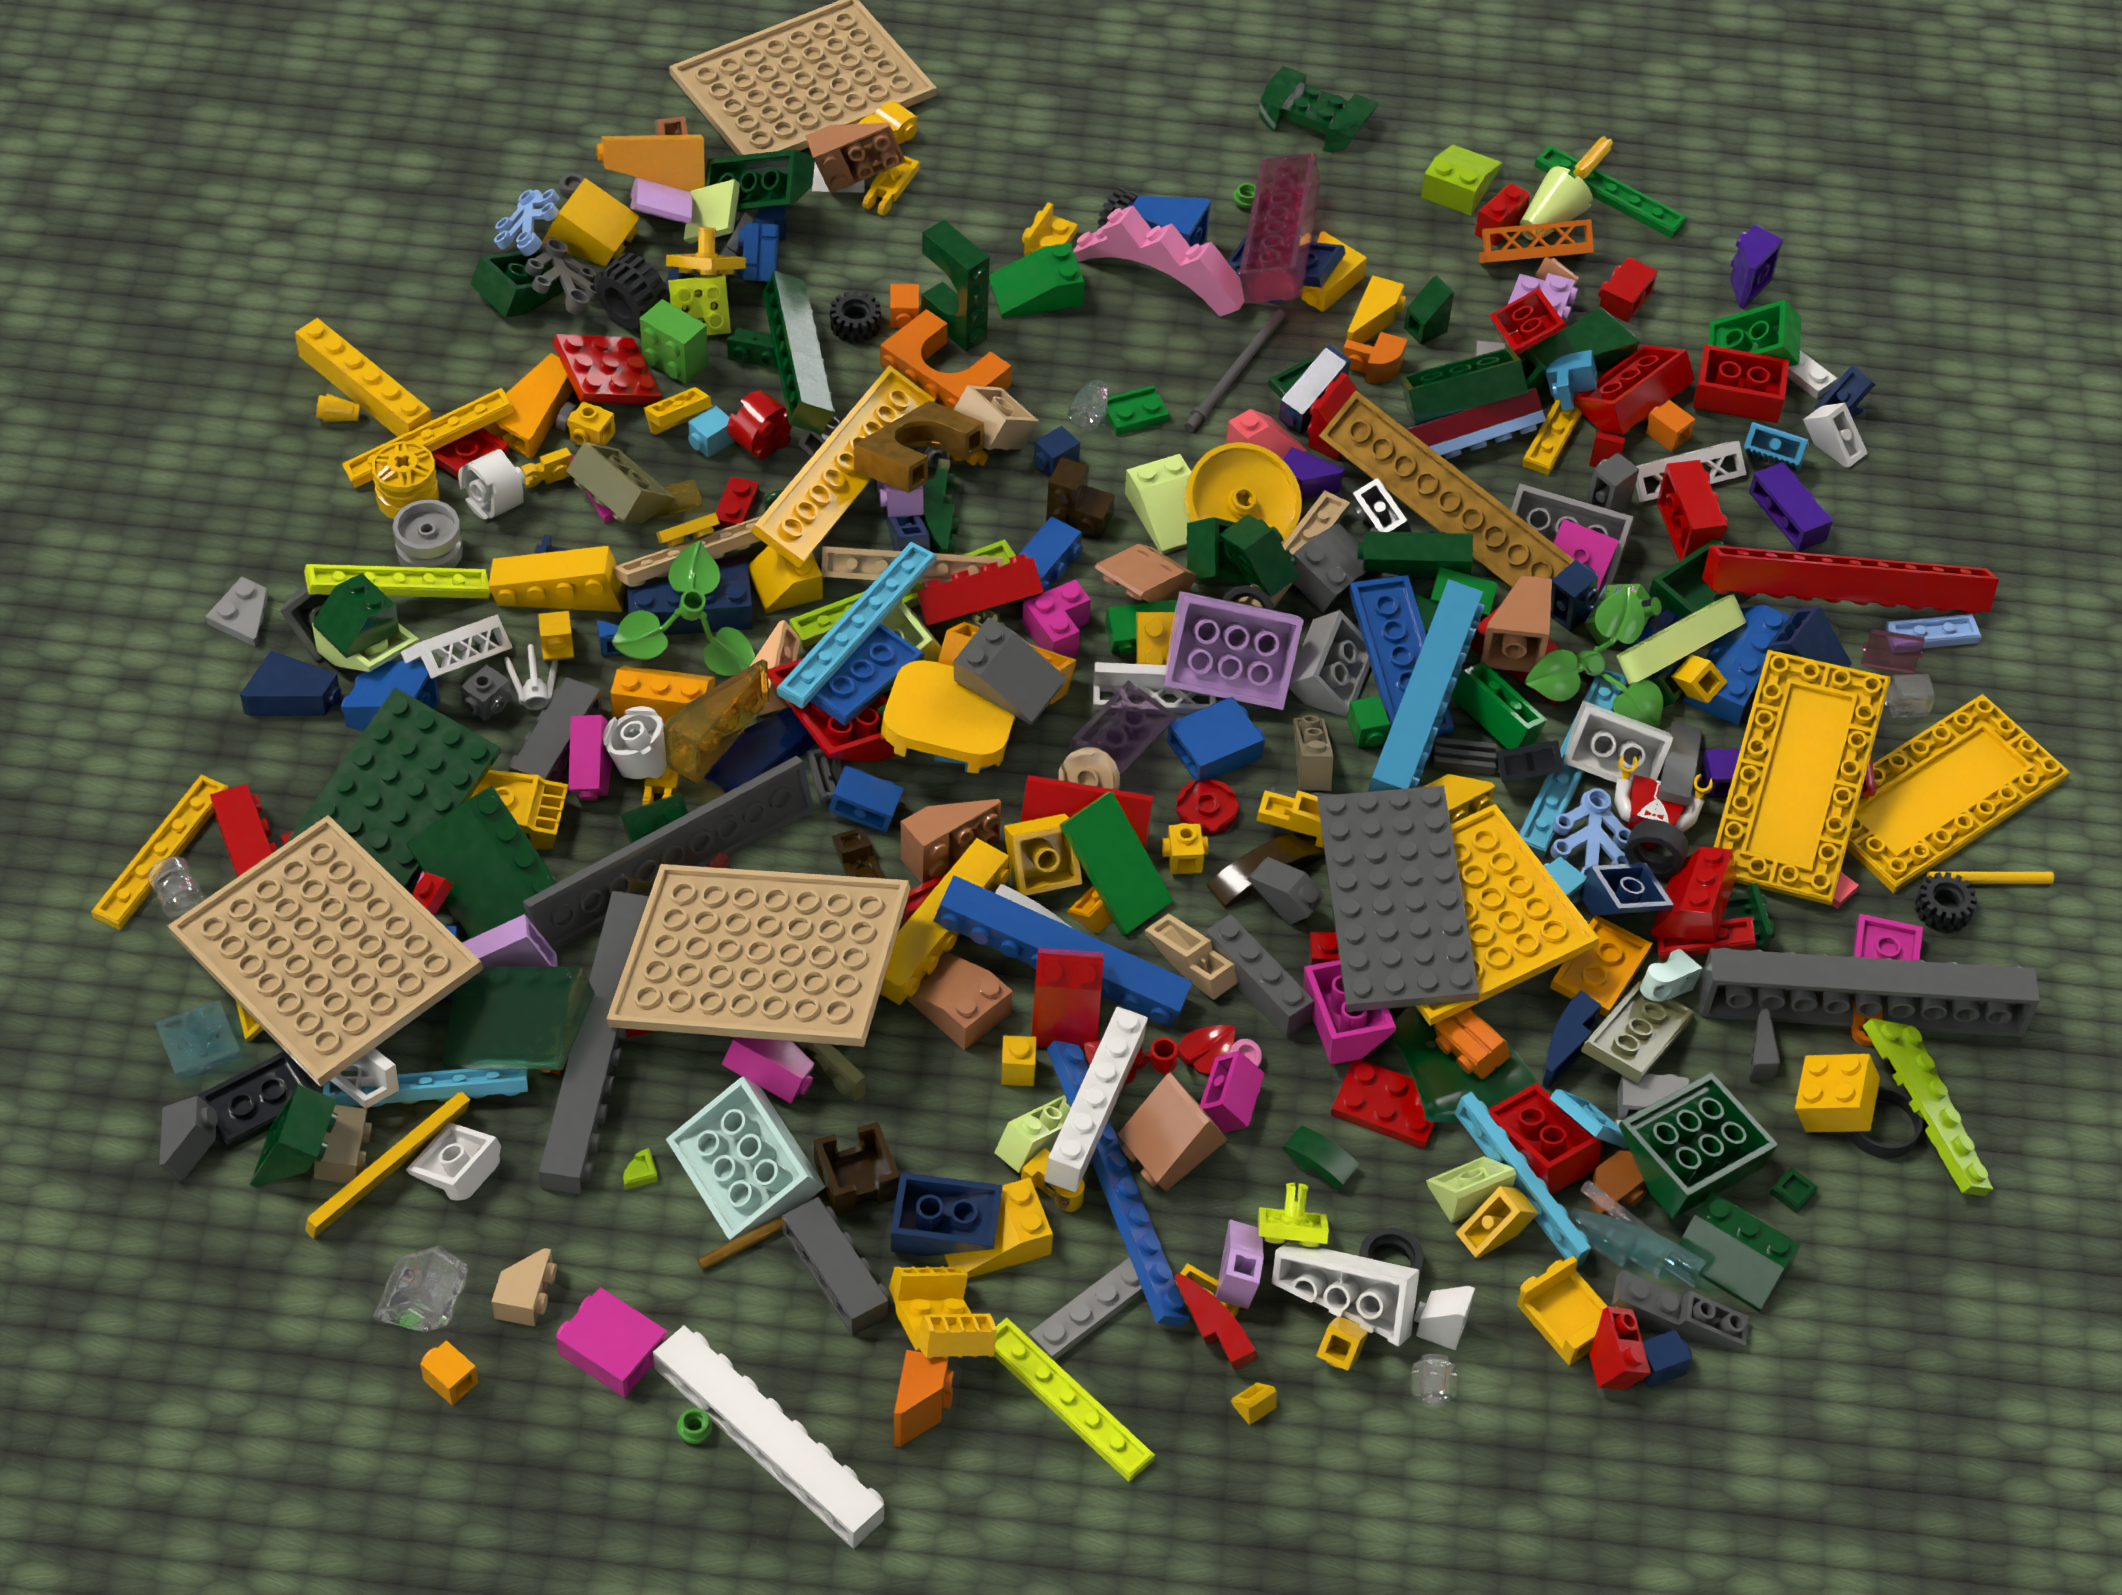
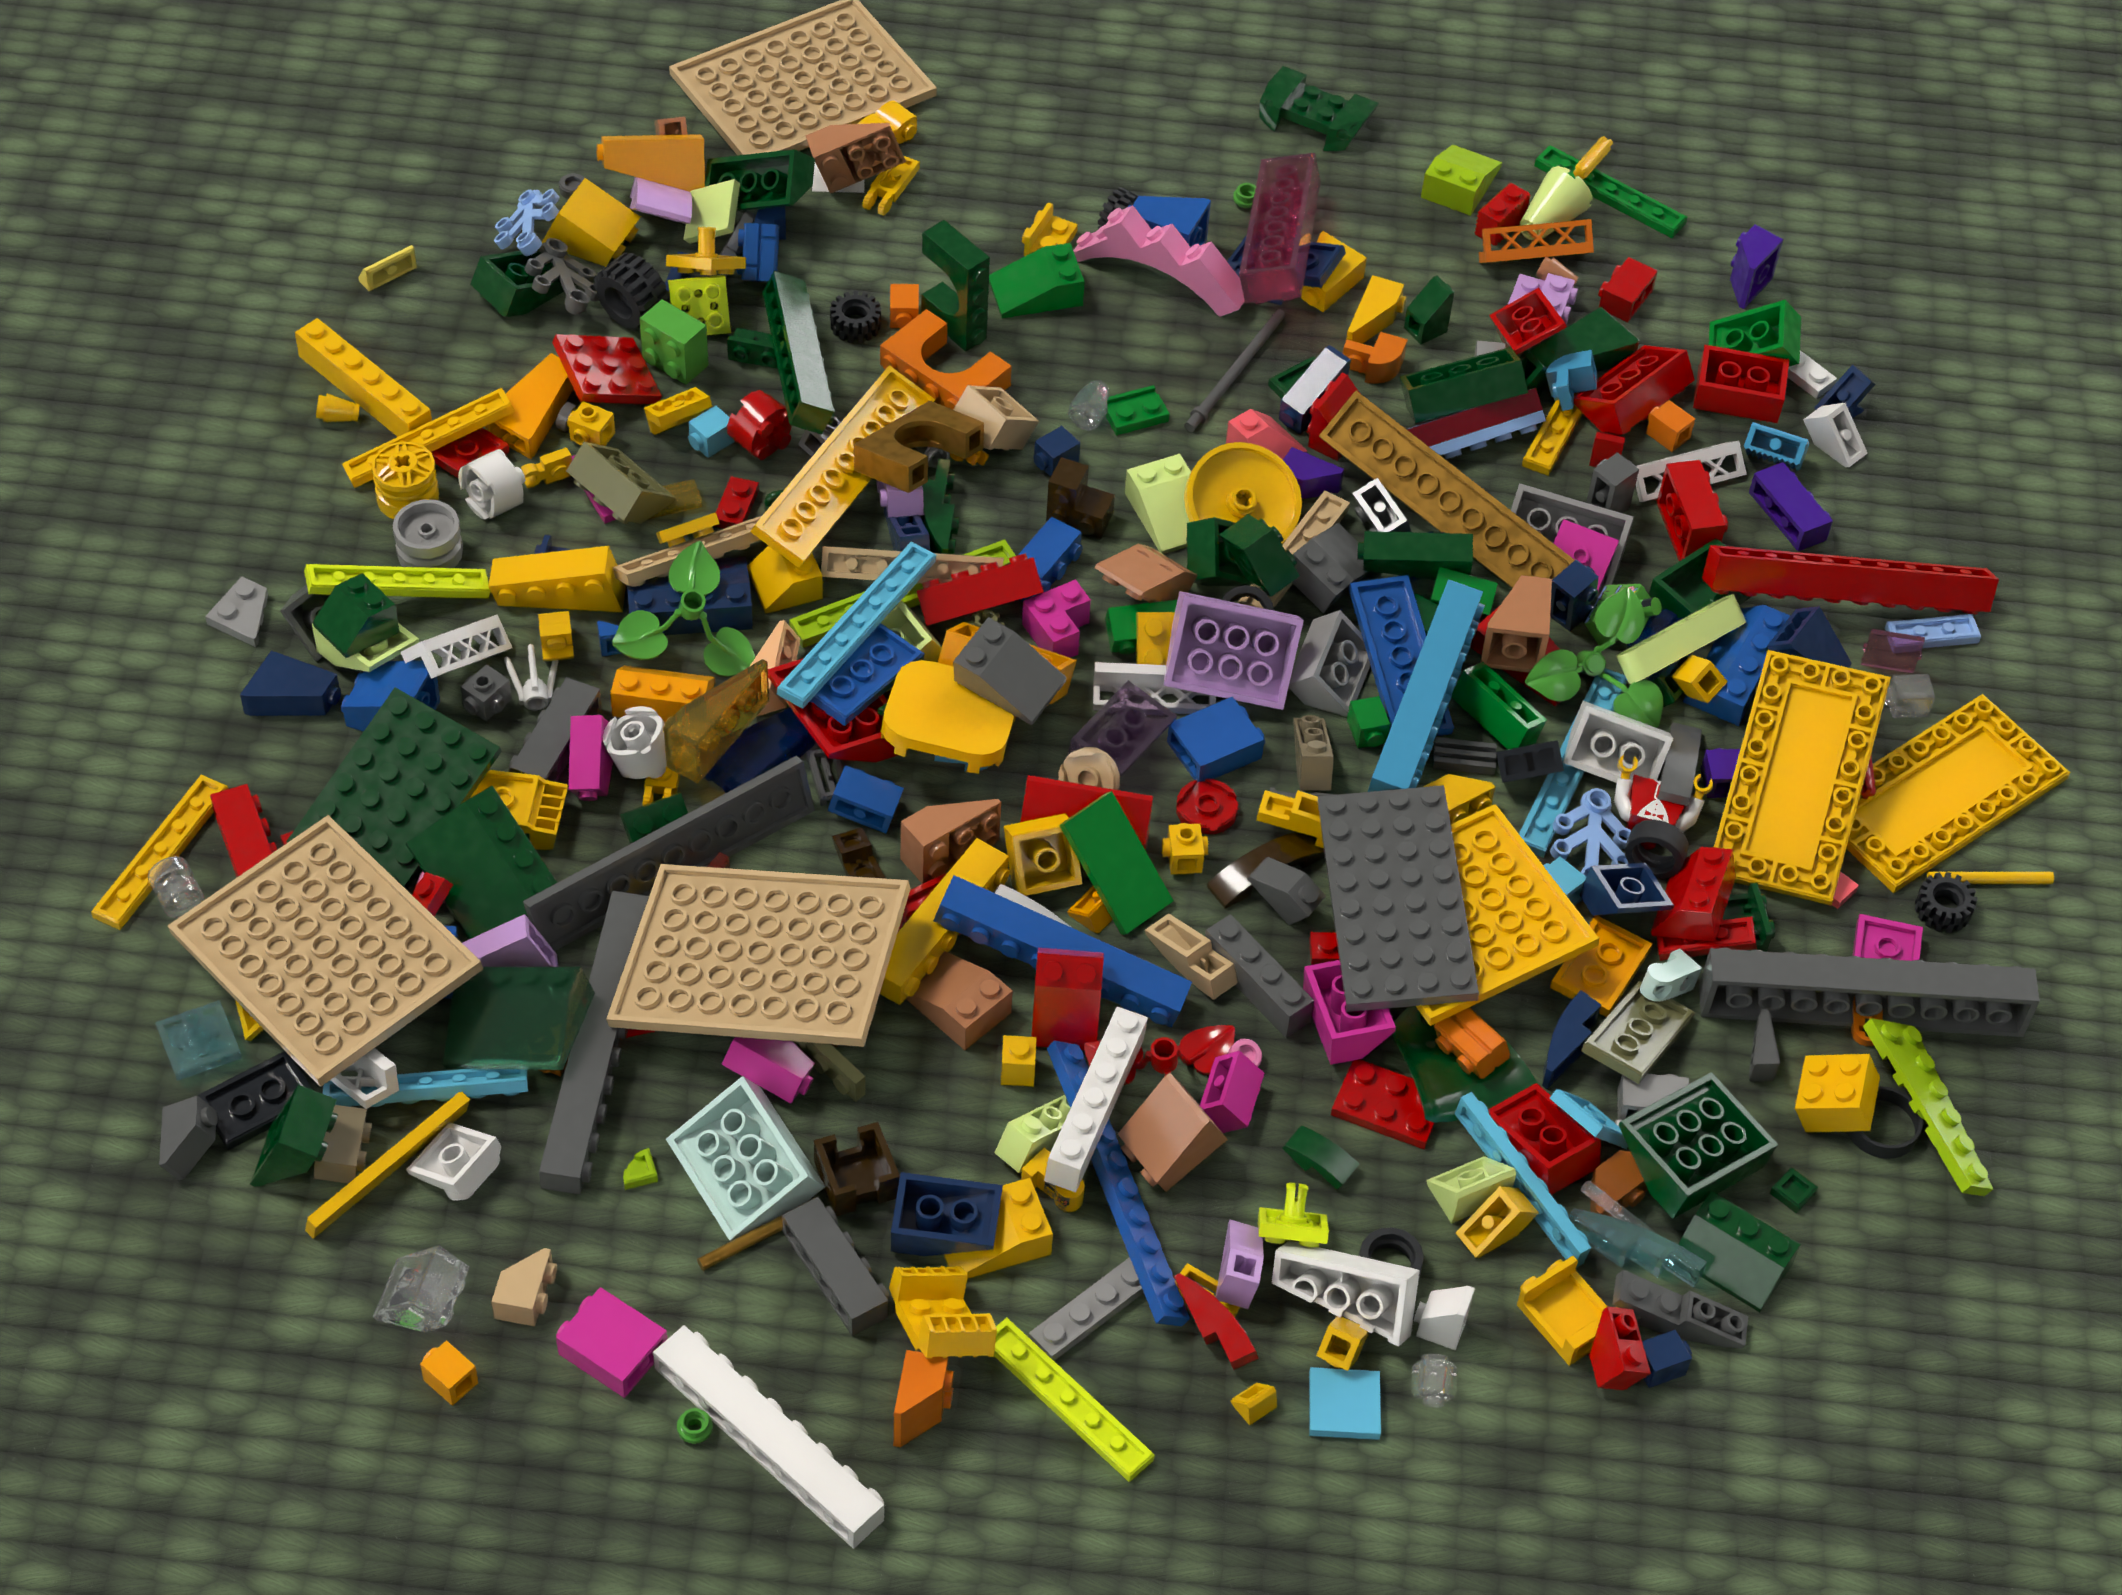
none -> light yellow slope [359,245,417,291]
none -> medium azure tile [1309,1367,1381,1440]

